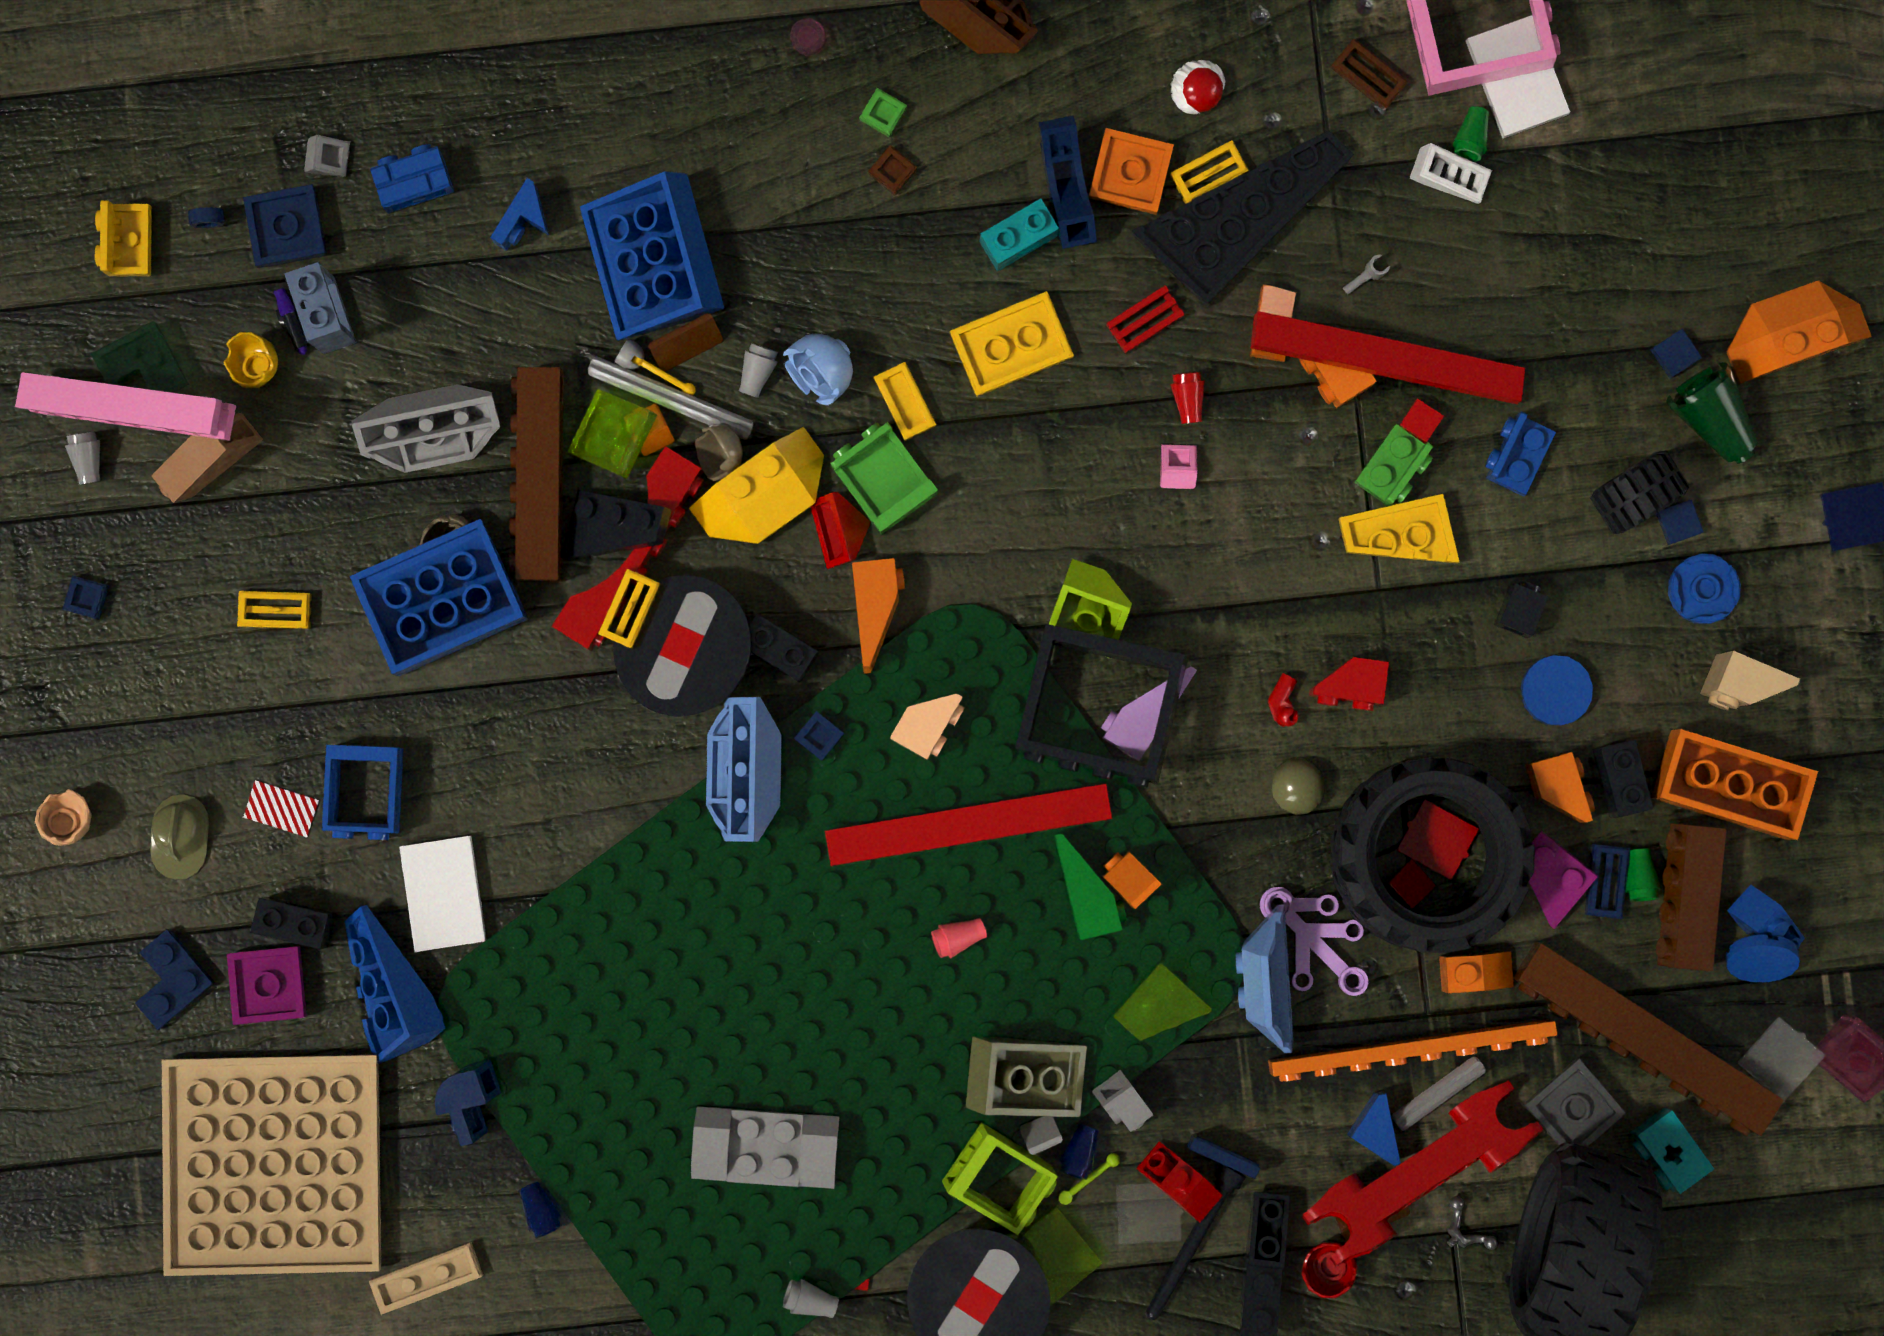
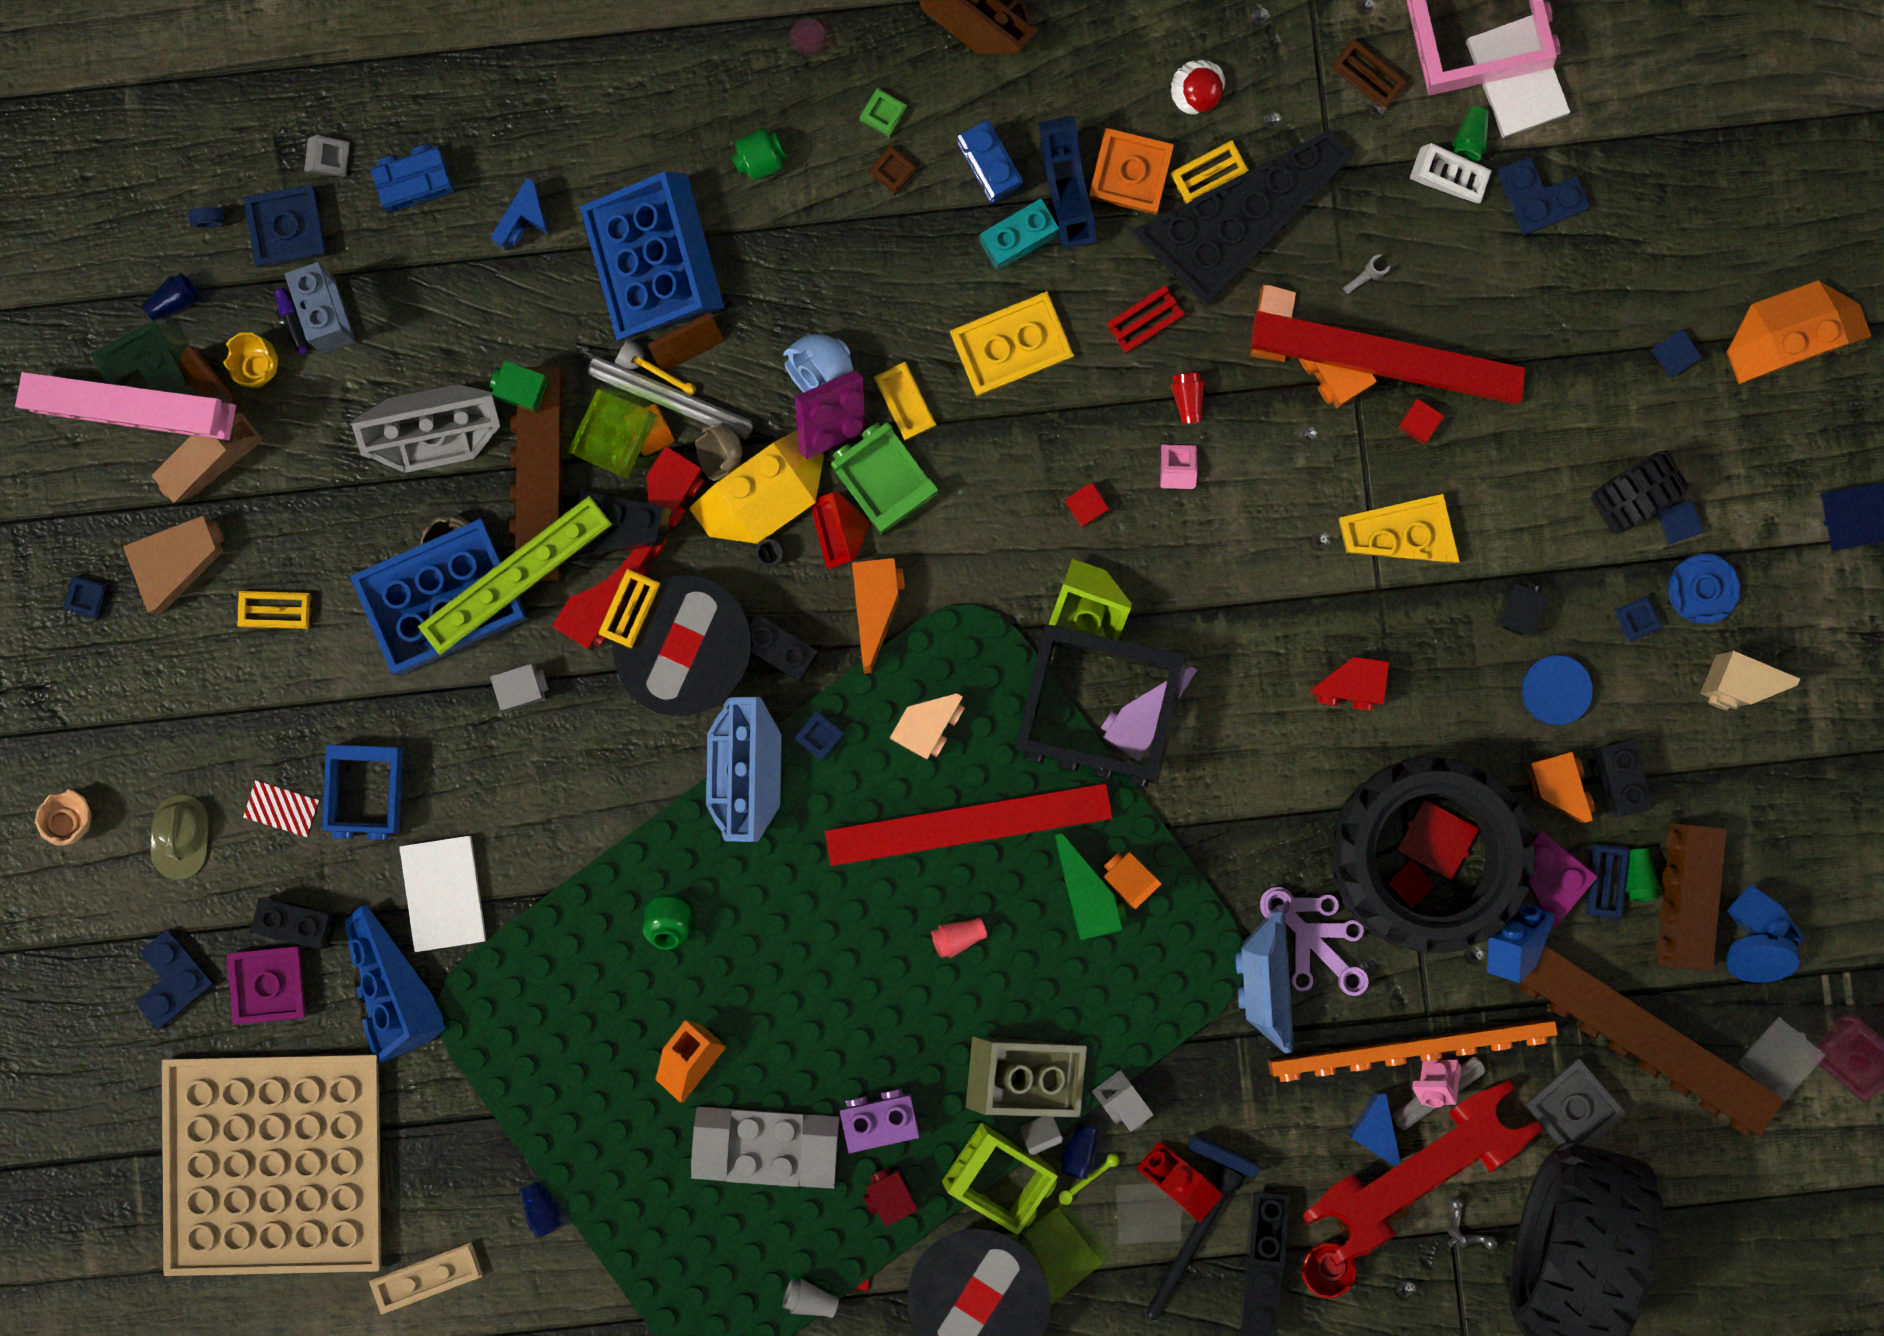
light grey cone [64,432,101,484] -> none
yellow bracket [95,200,152,276] -> none
dark blue brick [435,1059,502,1146] -> none
light grey cone [739,343,778,398] -> none
clear neon green wing [1113,963,1212,1041] -> none
red arm [1268,673,1299,727] -> none
olive hair [1271,757,1325,815] -> none
bright green bracket [1354,424,1433,506] -> none
orange slope [1439,951,1514,993] -> none
blue bracket [1485,411,1556,497] -> none
teal brick [1630,1107,1714,1194] -> none
orange brick [1651,729,1818,840] -> none
dark green cone [1666,362,1758,464] -> none
none -> medium nougat slope [123,516,224,615]
none -> clear blue cone [142,273,197,321]
none -> reddish brown slope [178,345,241,408]
none -> lime tile [417,496,612,656]
none -> green brick [490,361,549,413]
none -> light grey brick [490,664,549,712]
none -> green head [643,895,691,950]
none -> orange slope [655,1020,726,1103]
none -> green head [732,128,787,181]
none -> black hinge [755,538,785,567]
none -> magenta plate [795,370,866,459]
none -> medium lavender brick [840,1088,919,1153]
none -> dark red brick [863,1167,918,1227]
none -> blue brick [957,120,1023,205]
none -> red piece [1064,482,1109,528]
none -> bright pink bracket [1412,1060,1461,1108]
none -> blue slope [1487,904,1554,983]
none -> dark blue plate [1496,157,1590,236]
none -> dark blue tile [1613,595,1662,643]

